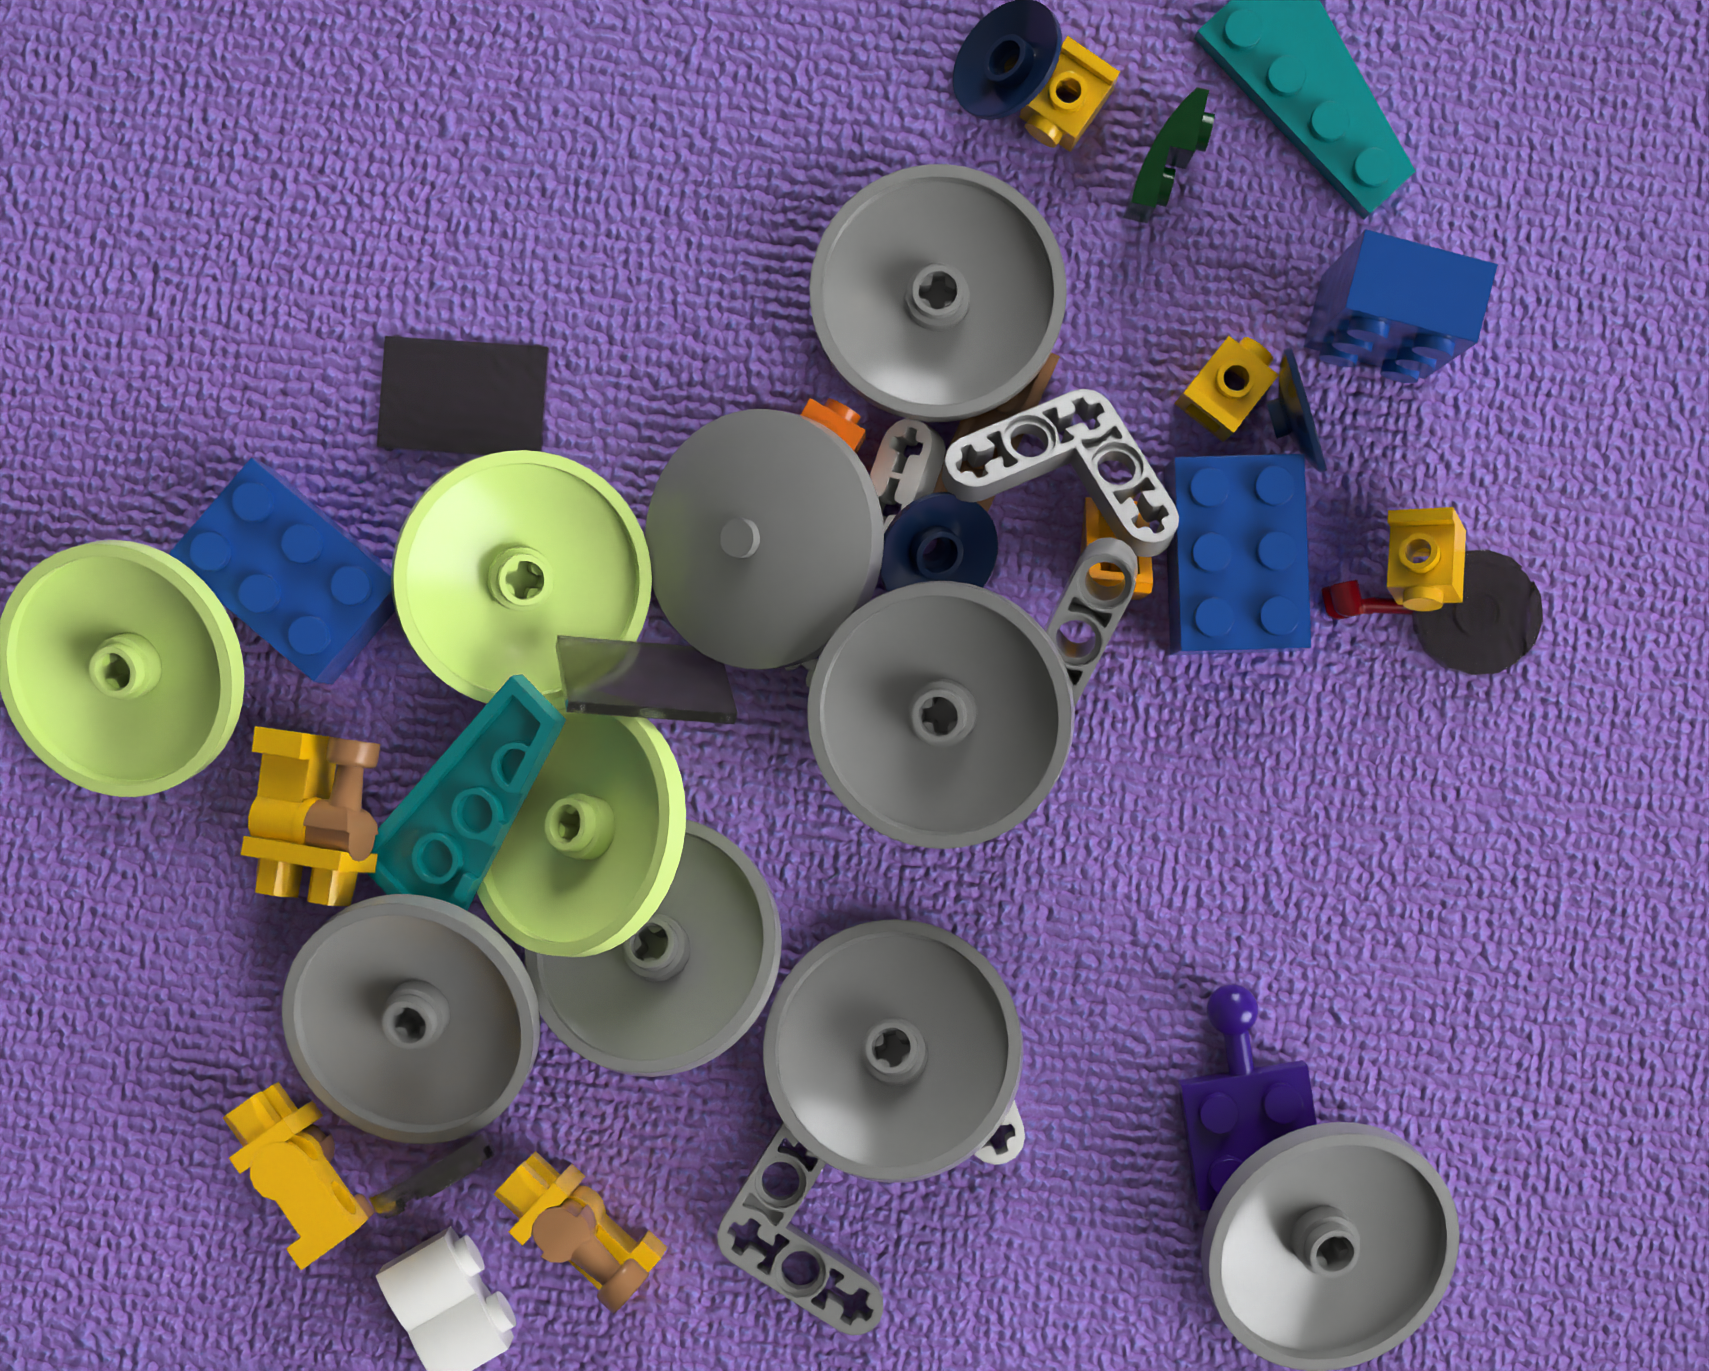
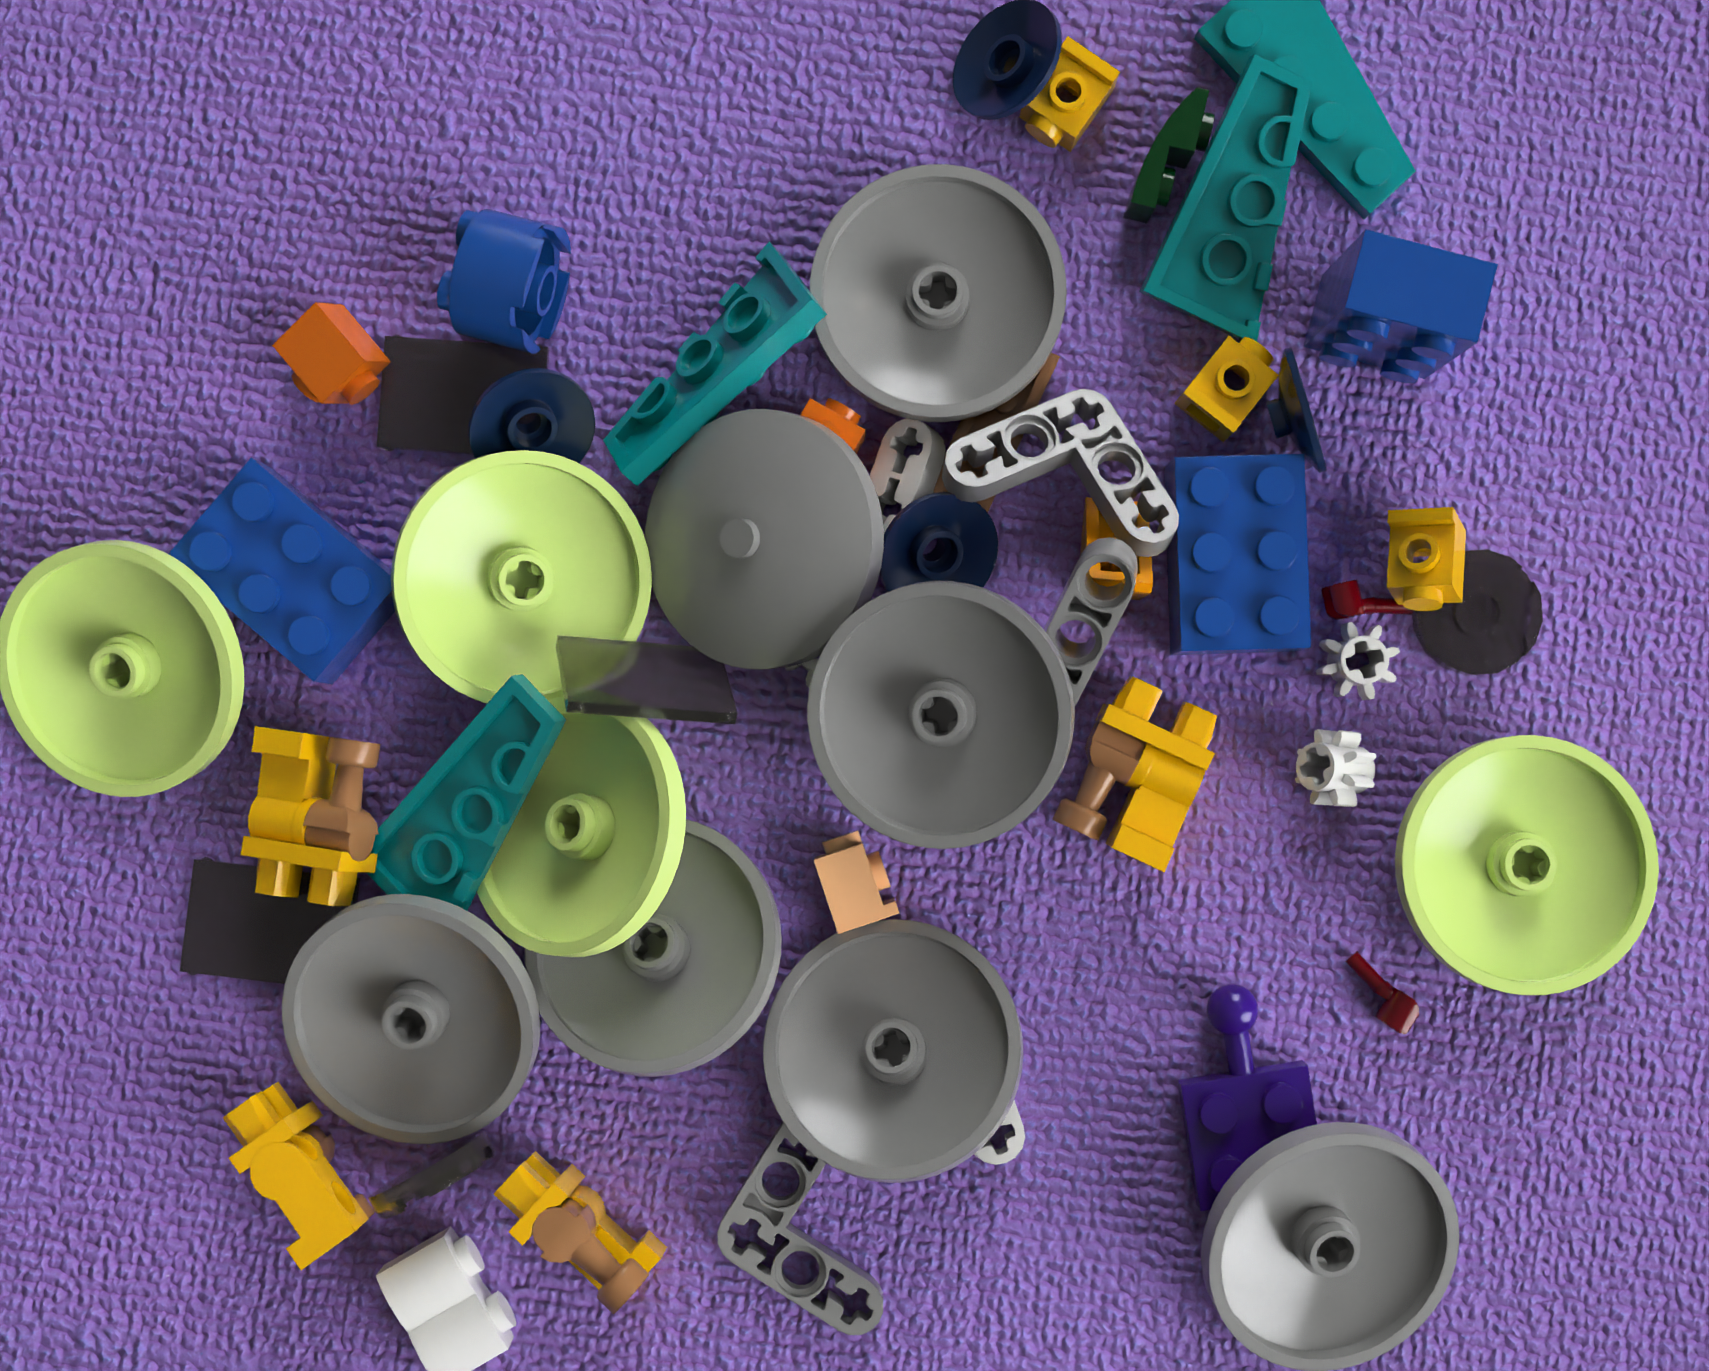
none -> clear smoke piece [180,857,360,984]
none -> orange brick [272,302,391,405]
none -> blue brick [437,209,571,354]
none -> dark blue dish [468,368,595,463]
none -> teal wing [603,242,827,486]
none -> light nougat brick [813,830,899,934]
none -> yellow hips [1052,676,1217,872]
none -> teal wing [1139,54,1312,341]
none -> white gear [1295,729,1376,807]
none -> white gear [1316,622,1400,700]
none -> dark red hand [1345,951,1419,1034]
none -> yellowish green dish [1395,735,1659,995]

